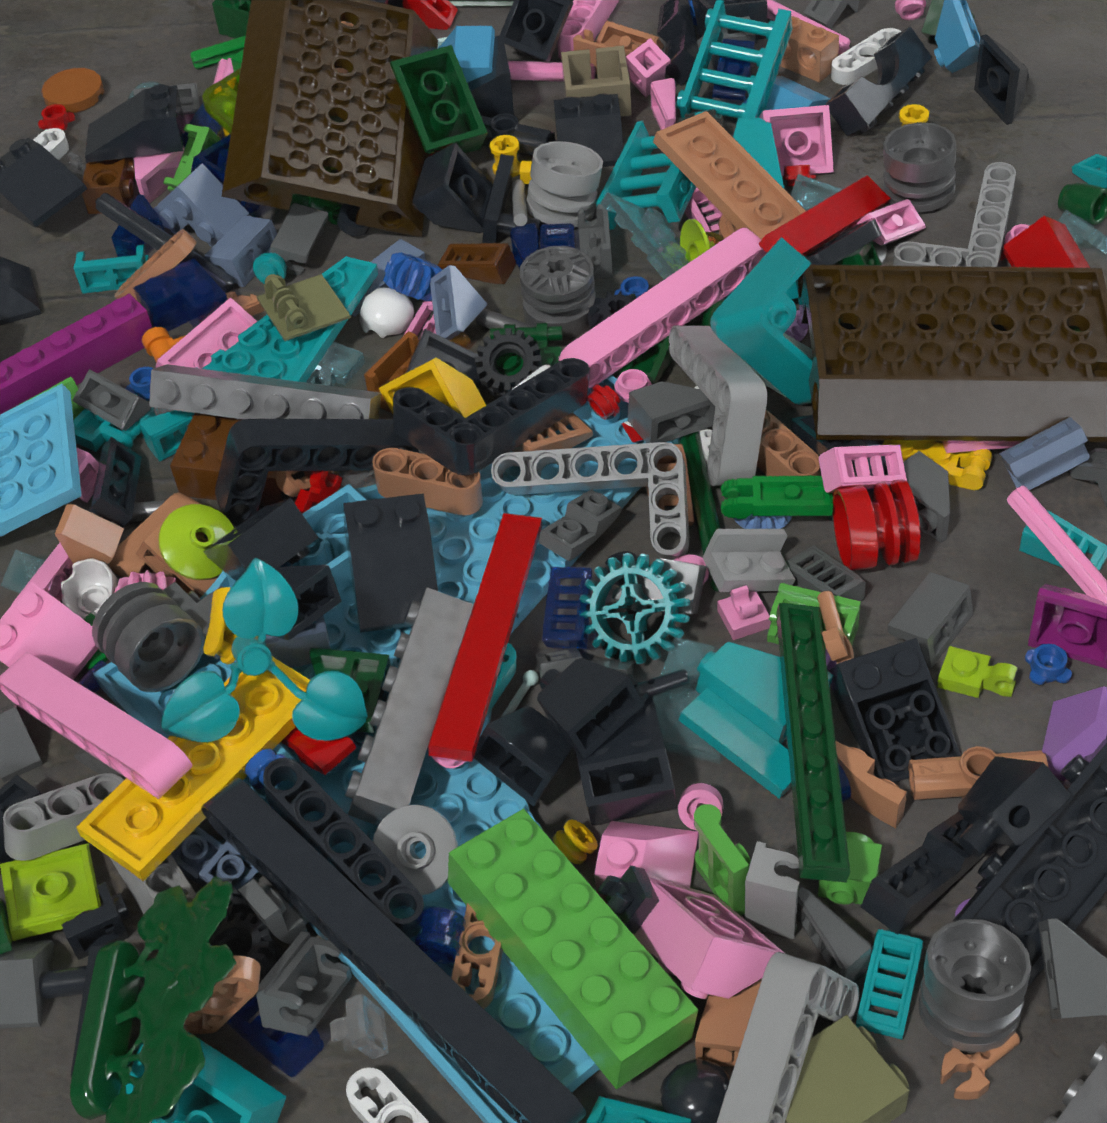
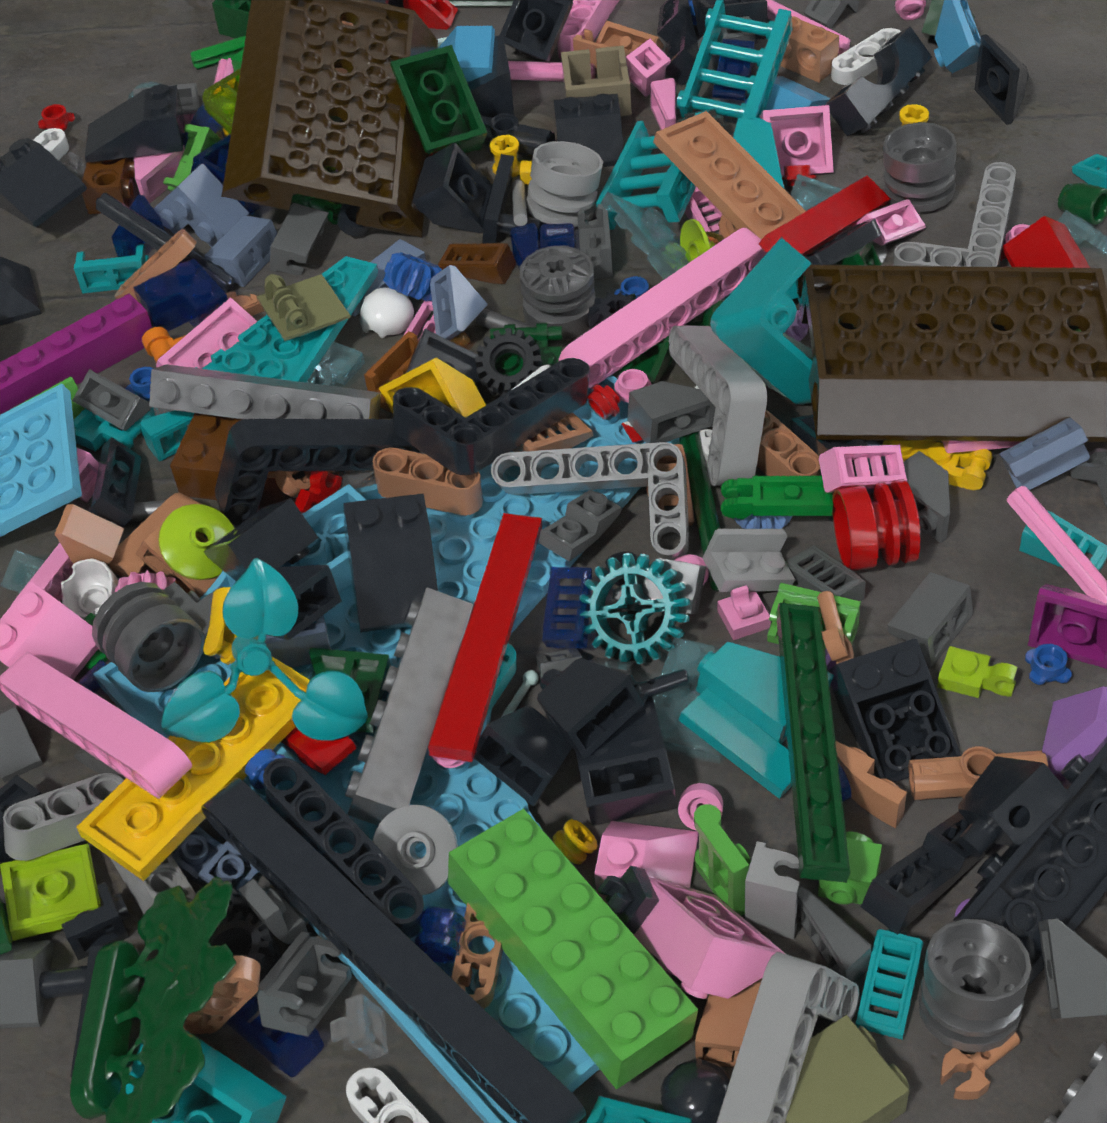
dark orange tile [42,68,104,113] -> none
teal plate [253,252,287,284] -> none

